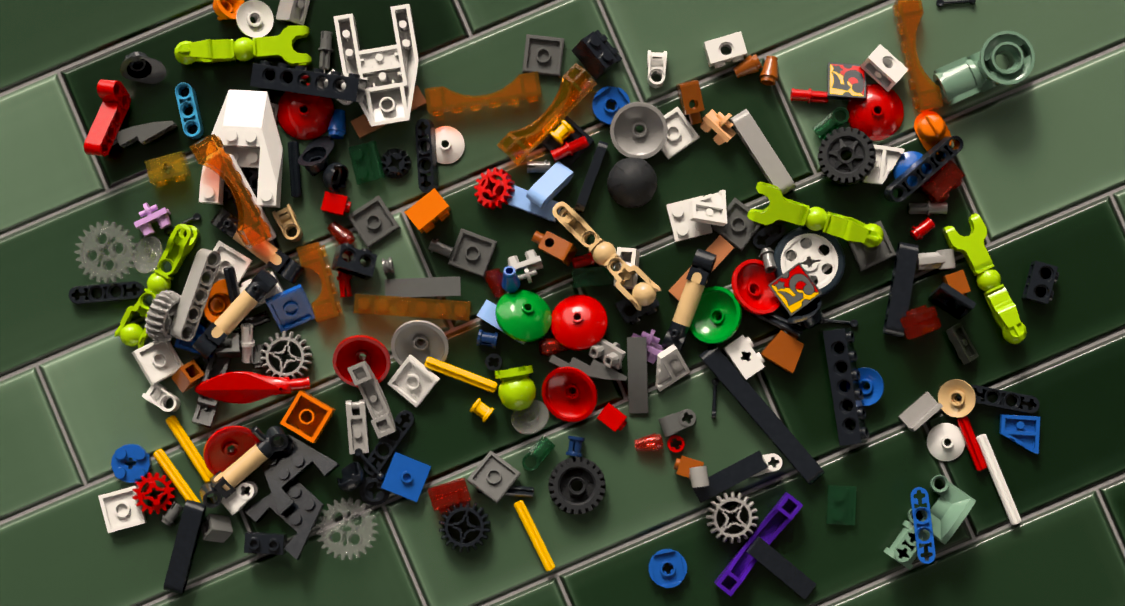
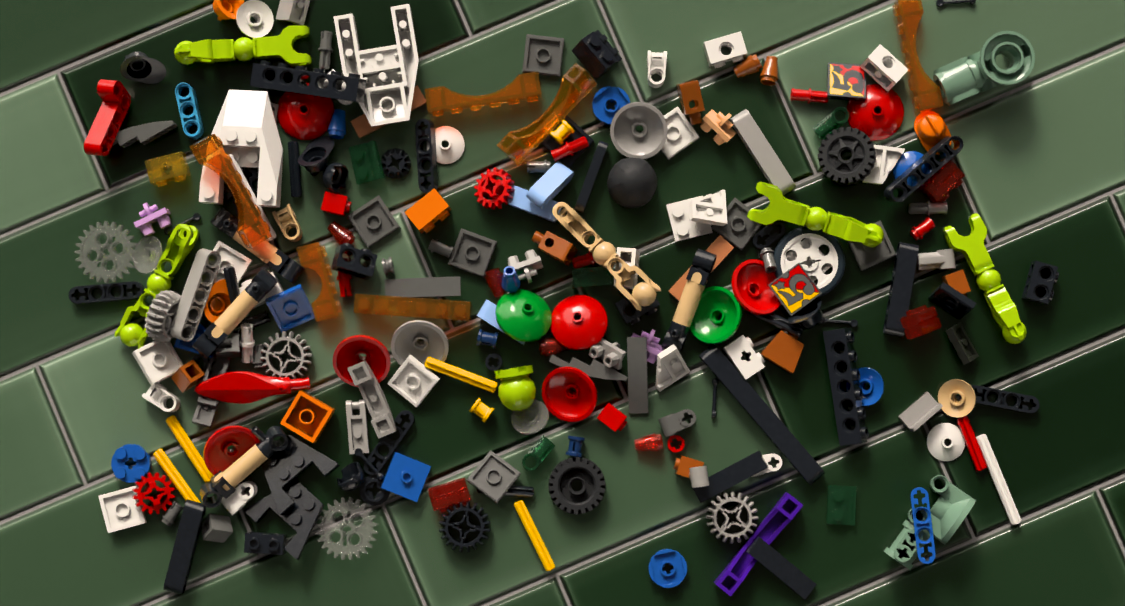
blue wing [999,414,1040,454] -> none

